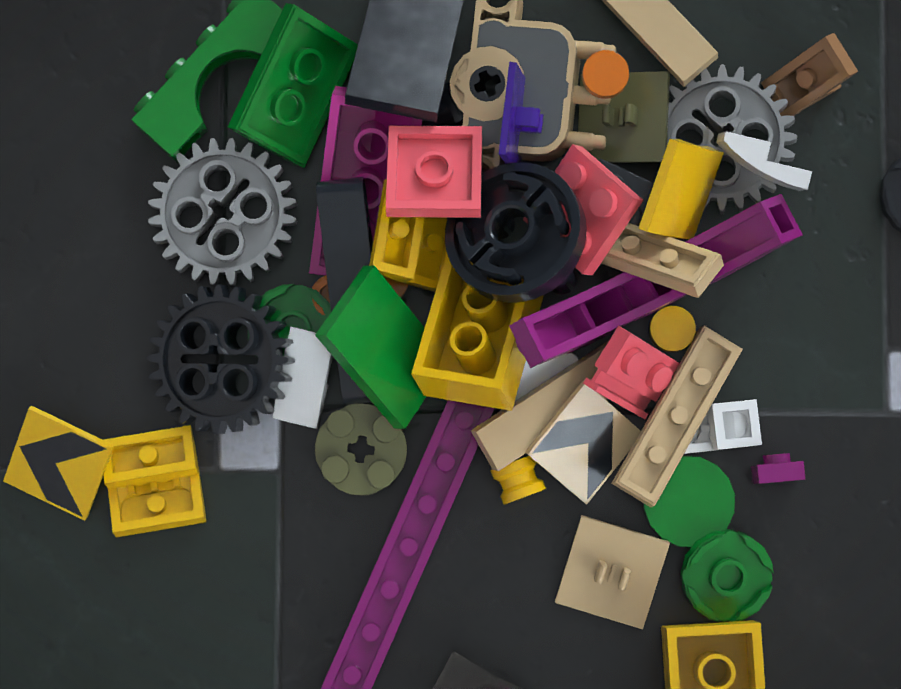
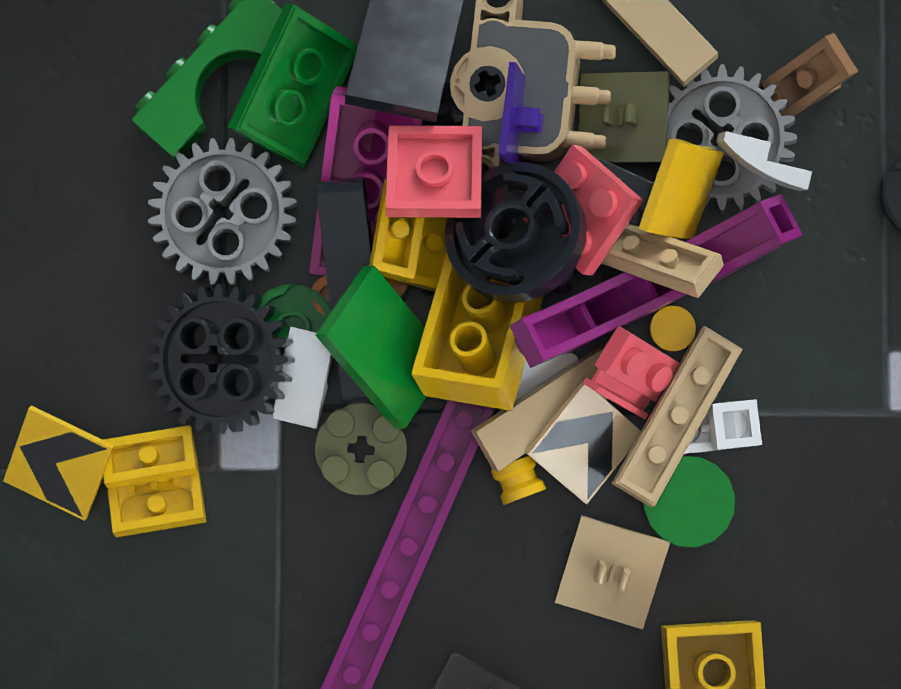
orange tile [582,50,629,99] -> none
green tile [680,529,774,622] -> none
magenta plate [751,453,805,484] -> none

